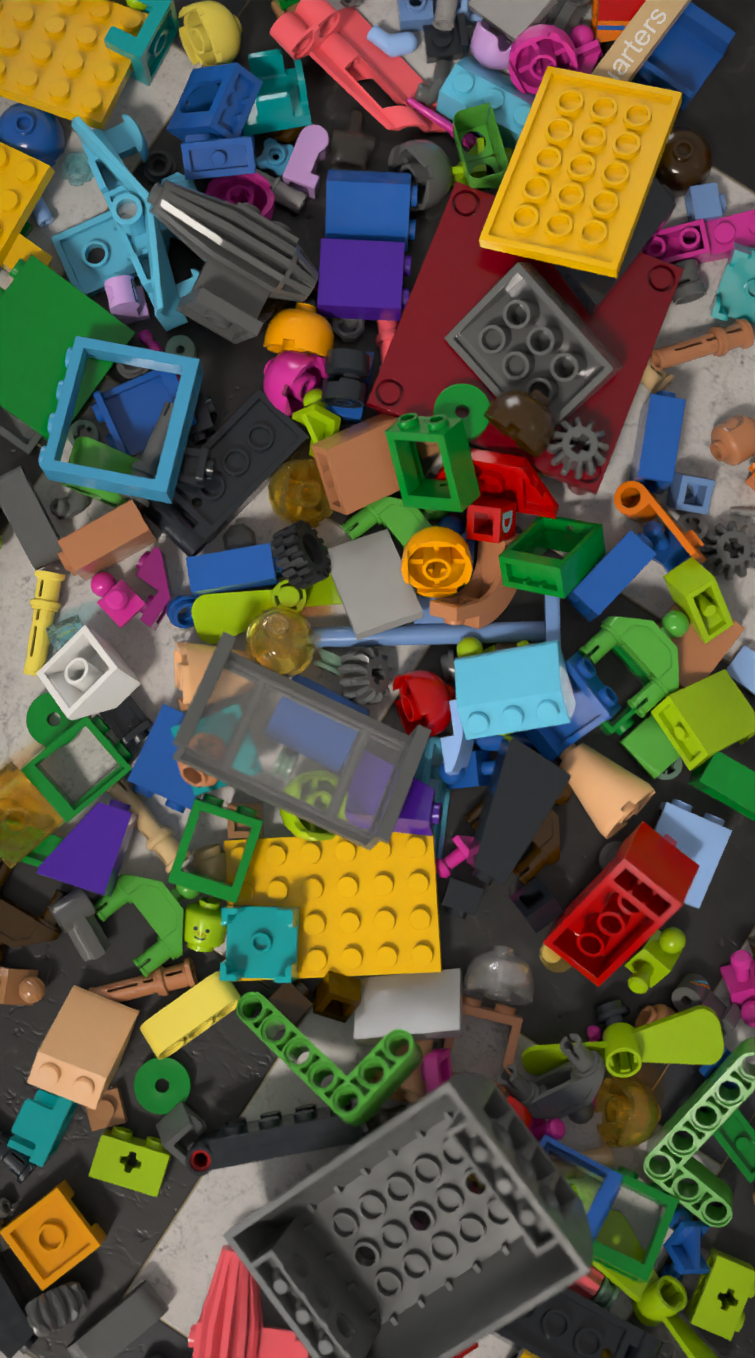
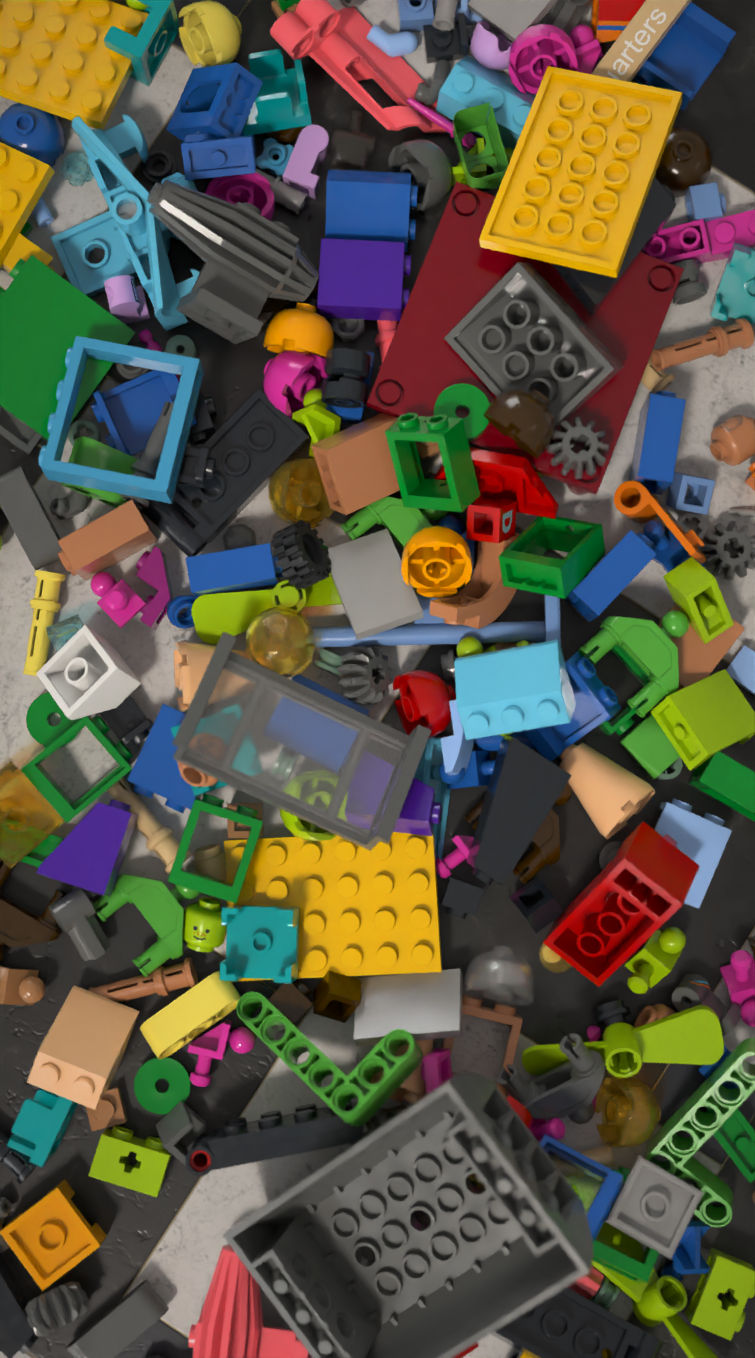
none -> dark pink piece [187,1019,255,1087]
none -> light grey tile [605,1155,704,1259]

